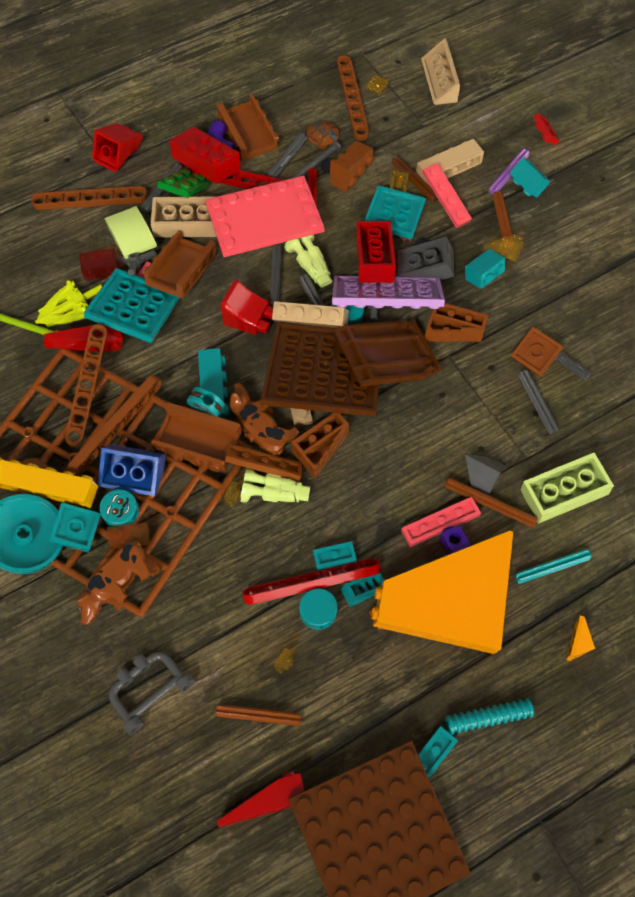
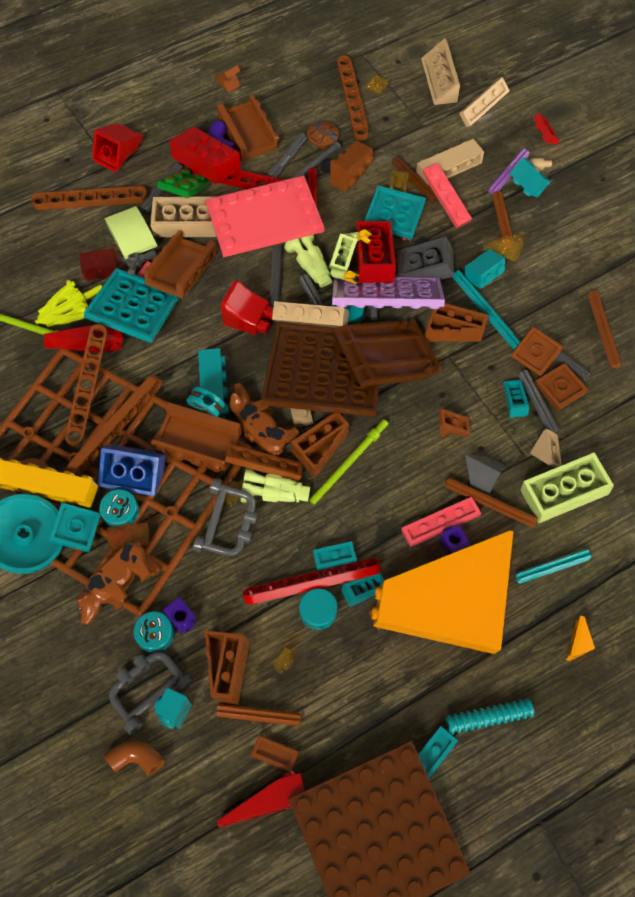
none -> dark orange cylinder [103,740,165,776]
none -> teal head [134,611,174,653]
none -> teal brick [154,688,192,730]
none -> dark purple brick [163,597,197,634]
none -> dark grey bar [193,478,258,556]
none -> dark orange wedge [203,630,250,705]
none -> dark orange slope [214,65,240,92]
none -> dark orange tile [250,735,300,772]
none -> lime bar [309,419,388,505]
none -> yellowish green torso [328,229,372,284]
none -> dark orange slope [439,408,471,438]
none -> teal axle [453,270,521,350]
none -> tan plate [459,77,509,127]
none -> teal slope [503,380,529,418]
none -> tan cylinder [530,158,552,171]
none -> tan slope [530,429,562,468]
none -> dark orange plate [535,363,588,411]
none -> dark orange axle [588,290,621,369]

